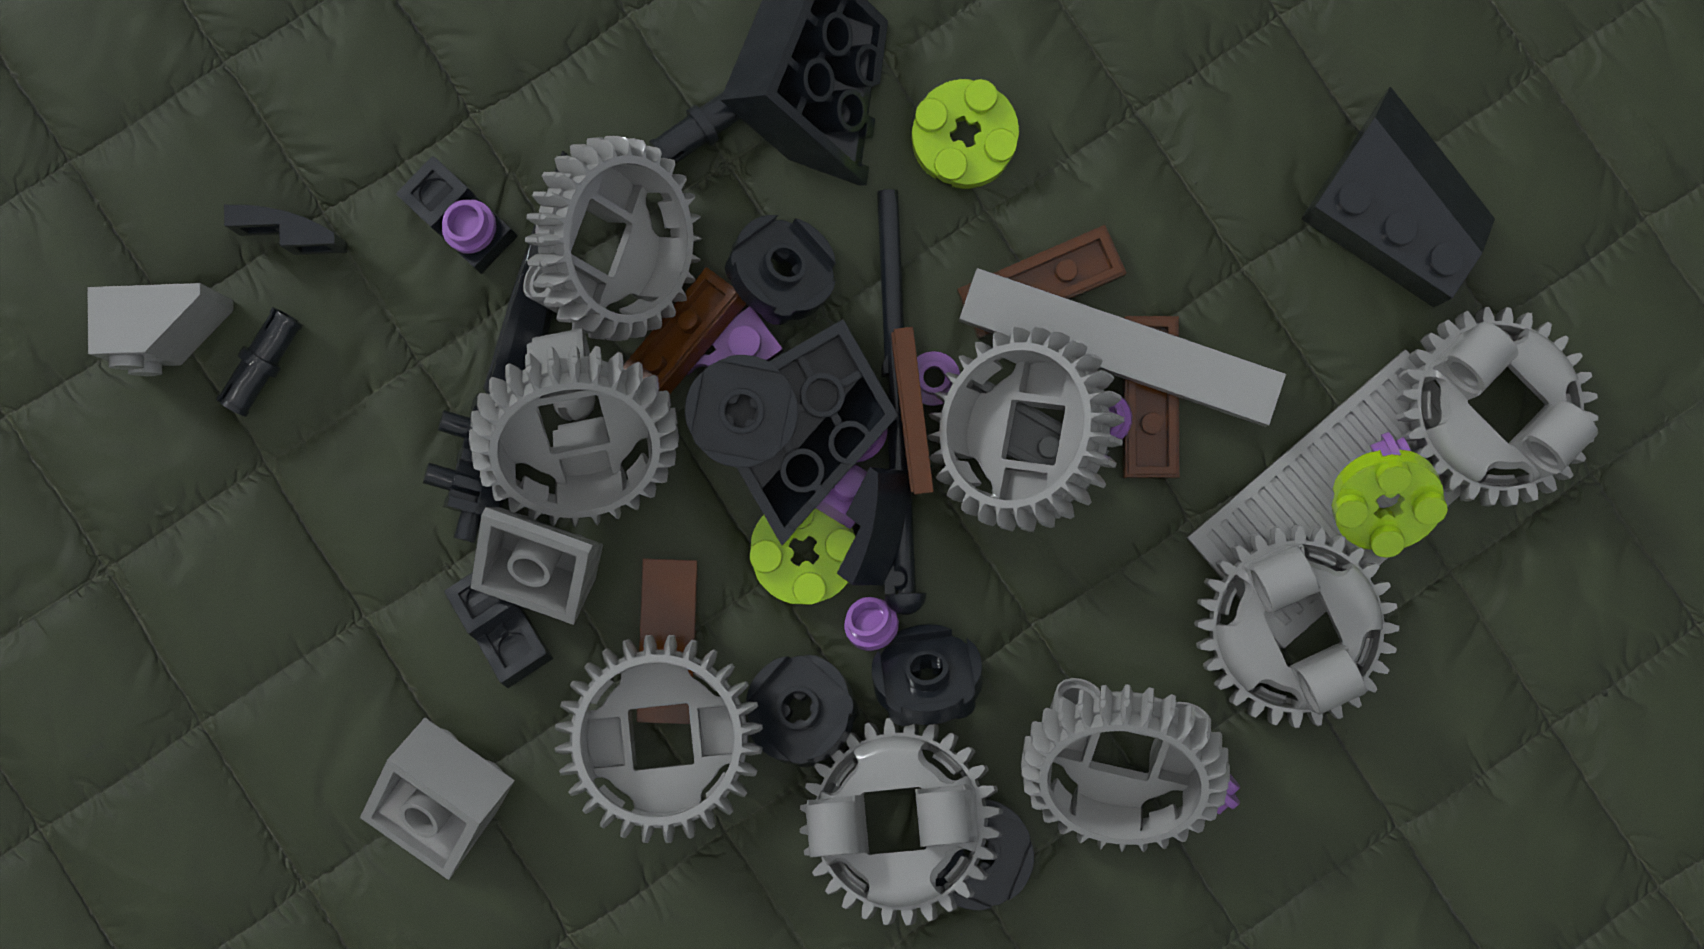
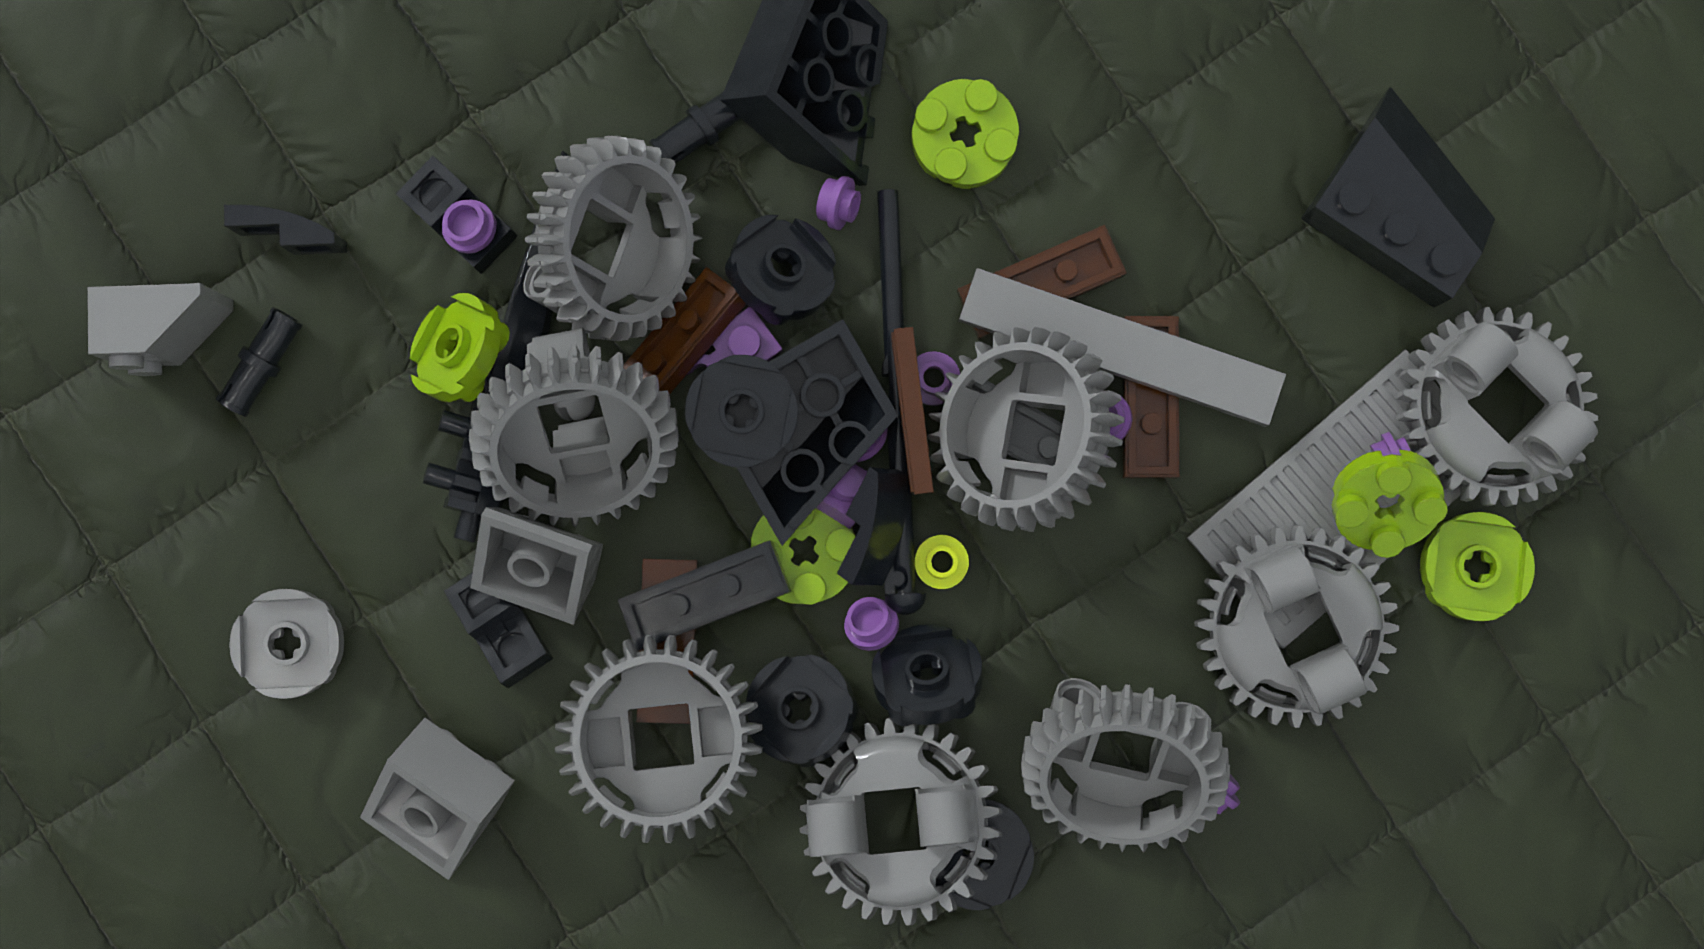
none -> light grey plate [229,589,344,699]
none -> lime plate [410,293,510,402]
none -> black tile [618,540,792,651]
none -> medium lavender plate [816,176,861,230]
none -> neon yellow plate [915,535,969,589]
none -> lime plate [1420,512,1535,621]

